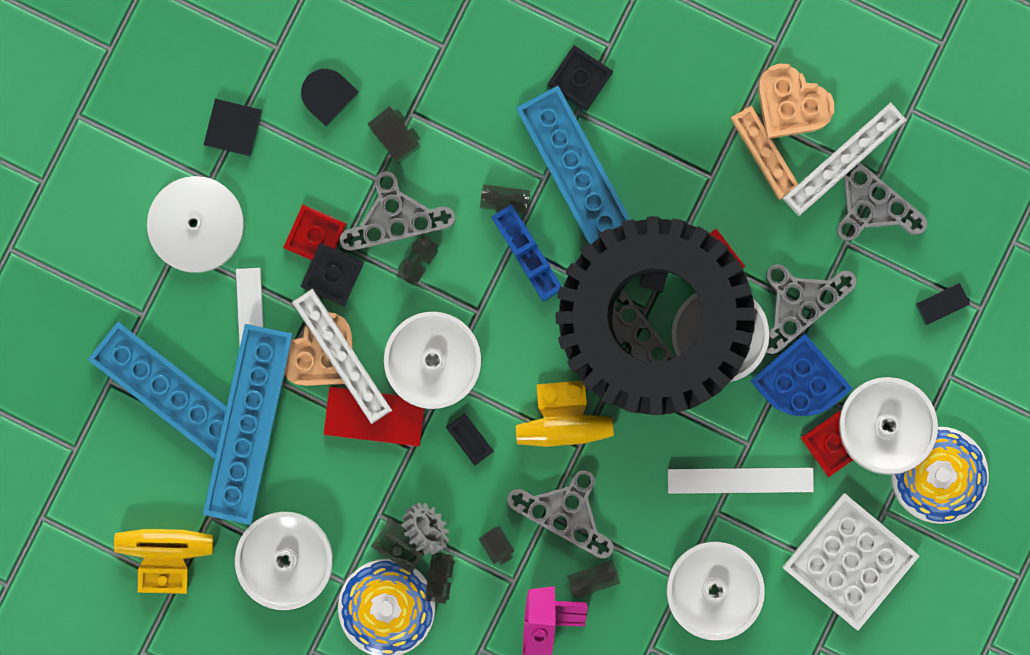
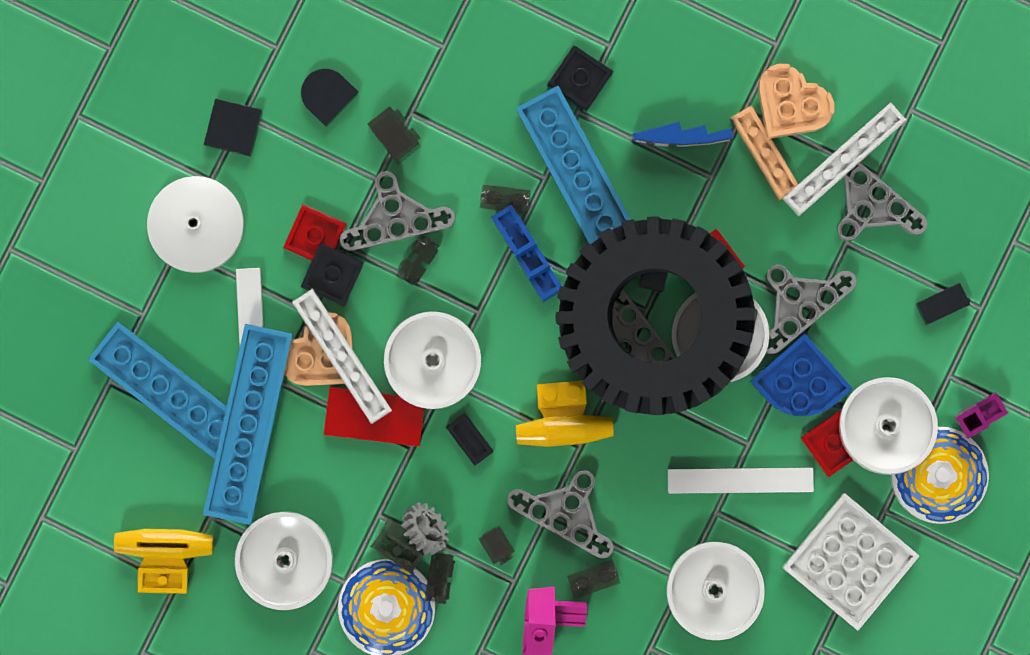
none -> blue slope [632,122,734,147]
none -> magenta brick [954,392,1009,439]

